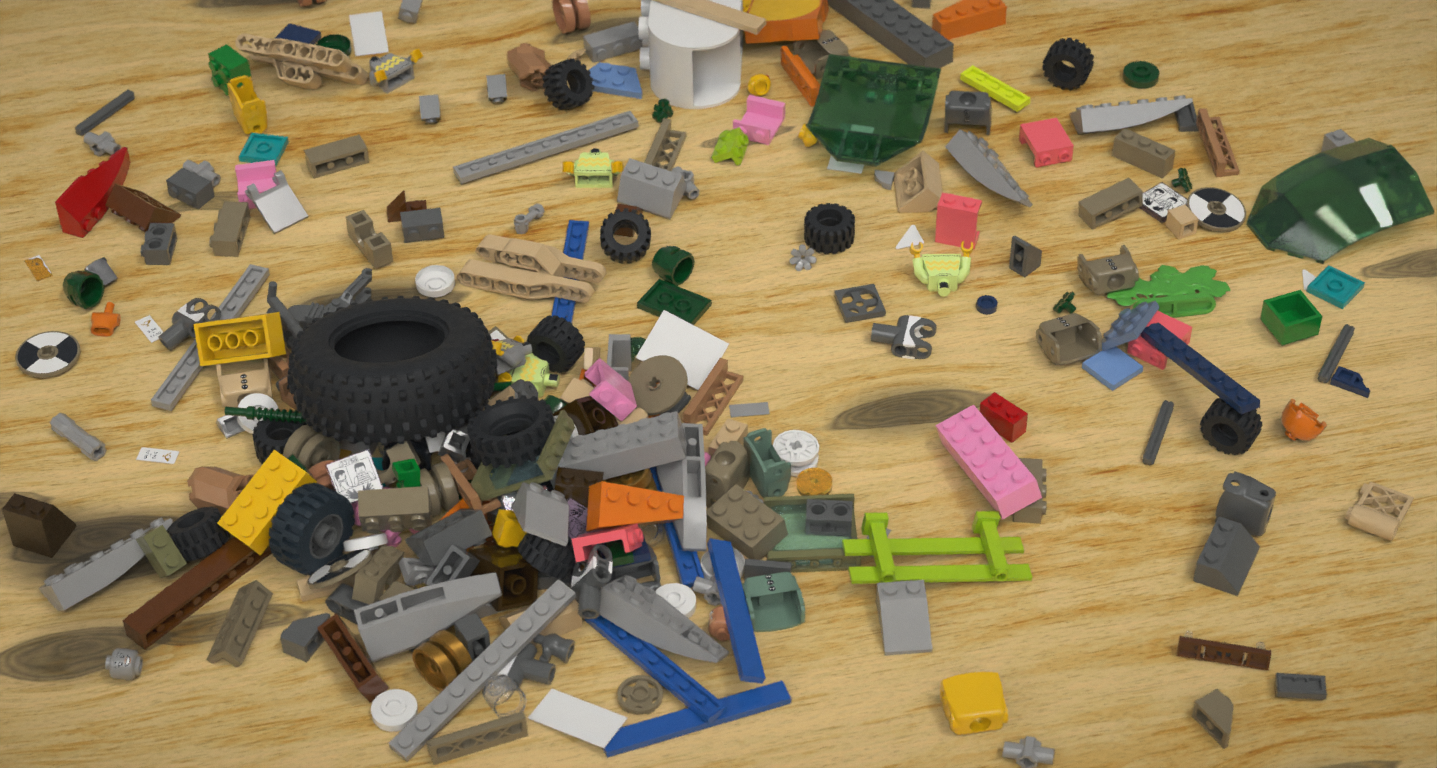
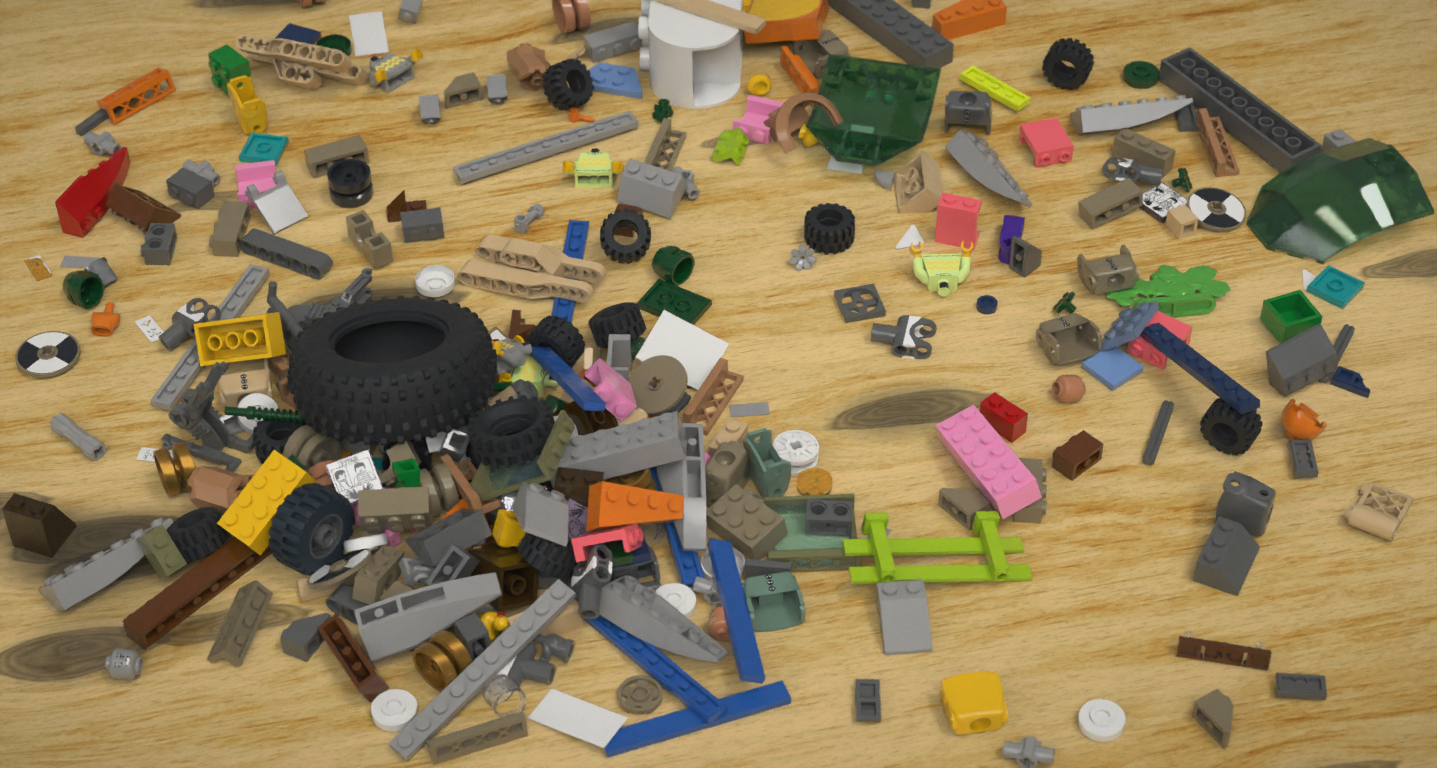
none -> light grey sticker [60,256,100,268]
none -> orange fence [97,67,176,124]
none -> pearl gold wheel [153,441,196,497]
none -> dark grey piece [161,361,254,472]
none -> dark grey beam [239,228,333,279]
none -> black wheel [327,159,374,208]
none -> dark tan slope [444,72,483,109]
none -> yellow animal [478,611,509,641]
none -> reddish brown slope [509,310,536,342]
none -> blue tile [530,346,606,411]
none -> orange hand [568,107,595,123]
none -> black tyre [588,302,646,348]
none -> medium nougat piece [763,92,844,154]
none -> dark grey slope [855,679,881,722]
none -> dark tan slope [938,488,990,531]
none -> dark purple piece [998,215,1025,264]
none -> nougat head [1052,375,1086,403]
none -> reddish brown brick [1052,430,1104,481]
none -> white piece [1078,699,1126,742]
none -> dark grey connector [1102,157,1163,186]
none -> dark grey brick [1159,47,1321,177]
none -> dark grey slope [1266,324,1338,397]
none -> dark grey plate [1288,440,1318,478]

